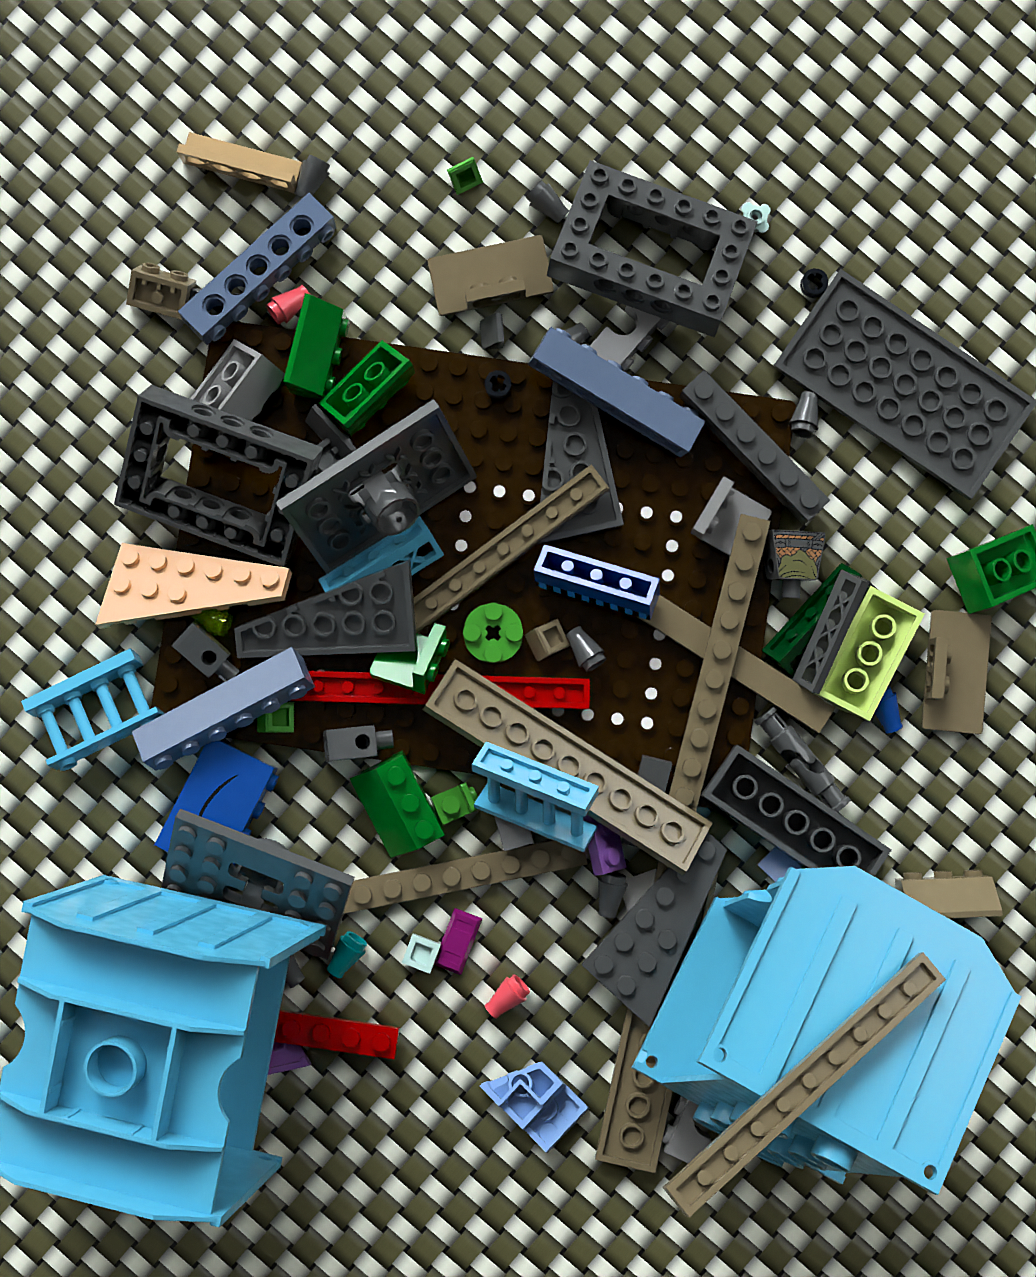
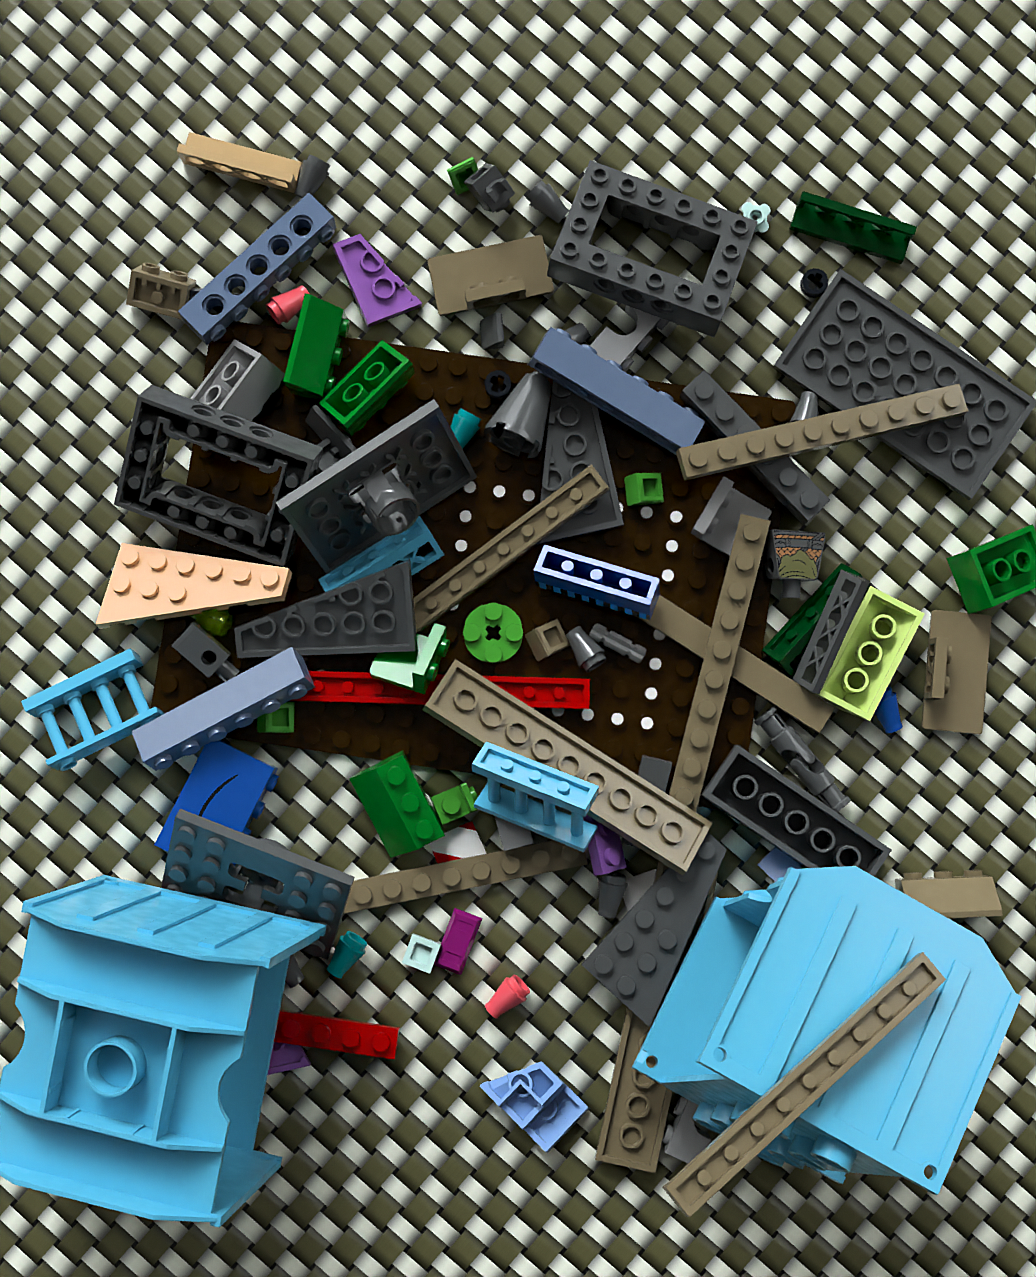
dark grey torso [323,725,394,762] -> none
none -> medium lavender wing [332,234,422,328]
none -> white sticker [429,821,486,863]
none -> teal cone [450,408,482,449]
none -> dark grey brick [464,163,515,213]
none -> dark grey cone [483,371,552,458]
none -> light grey axle [589,624,646,663]
none -> bright green slope [624,473,664,506]
none -> dark tan plate [676,384,968,481]
none -> dark green fence [789,191,917,264]

